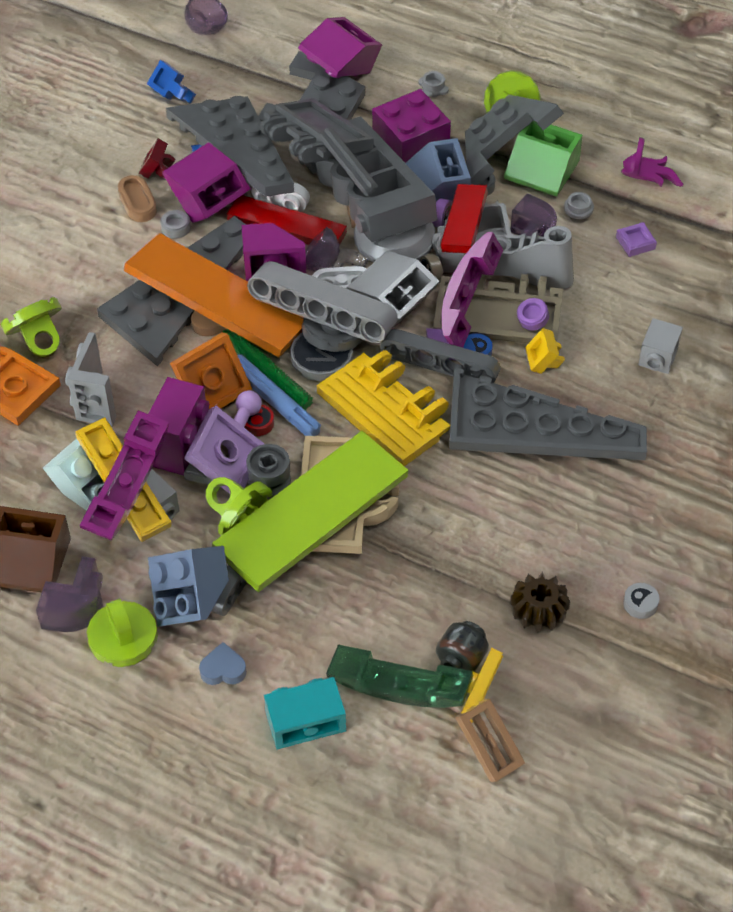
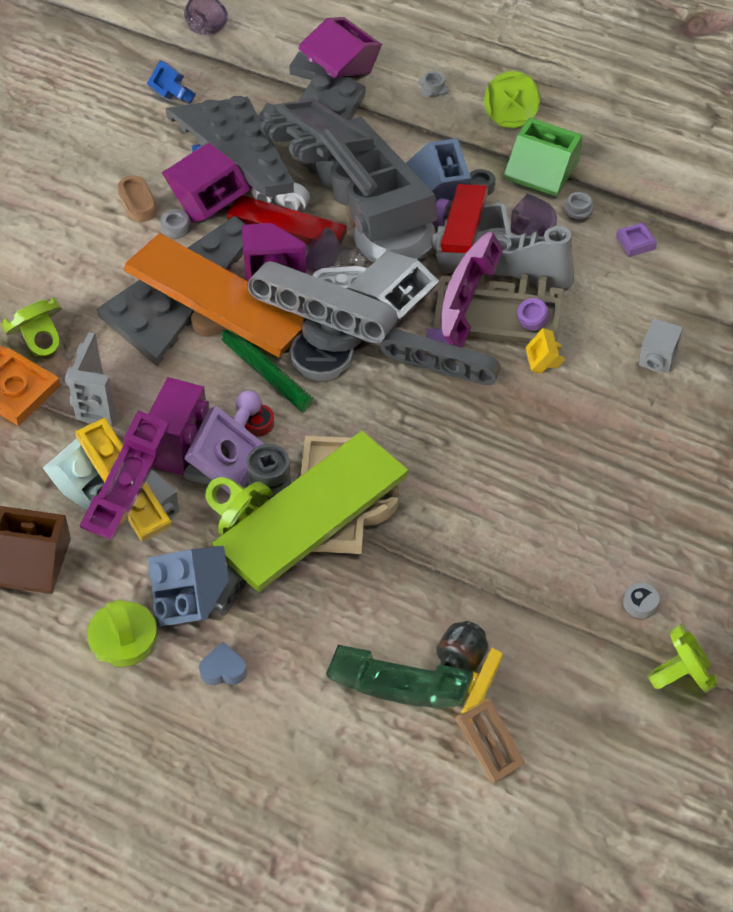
clear purple brick [36,556,104,632] -> none
dark red tile [138,138,176,179] -> none
orange tile [170,332,252,409] -> none
medium blue axle [238,354,321,436] -> none
teal brick [264,677,347,750] -> none
yellow hinge [317,350,450,467] -> none
magenta brick [372,89,451,163] -> none
dark tan tile [420,253,443,283] -> none
dark grey wing [449,367,647,460] -> none
blue tile [463,333,493,356] -> none
dark grey wing [465,95,564,185] -> none
dark brown gear [510,571,570,633] -> none
magenta piece [621,137,684,187] -> none
none -> lime tile [647,624,719,693]

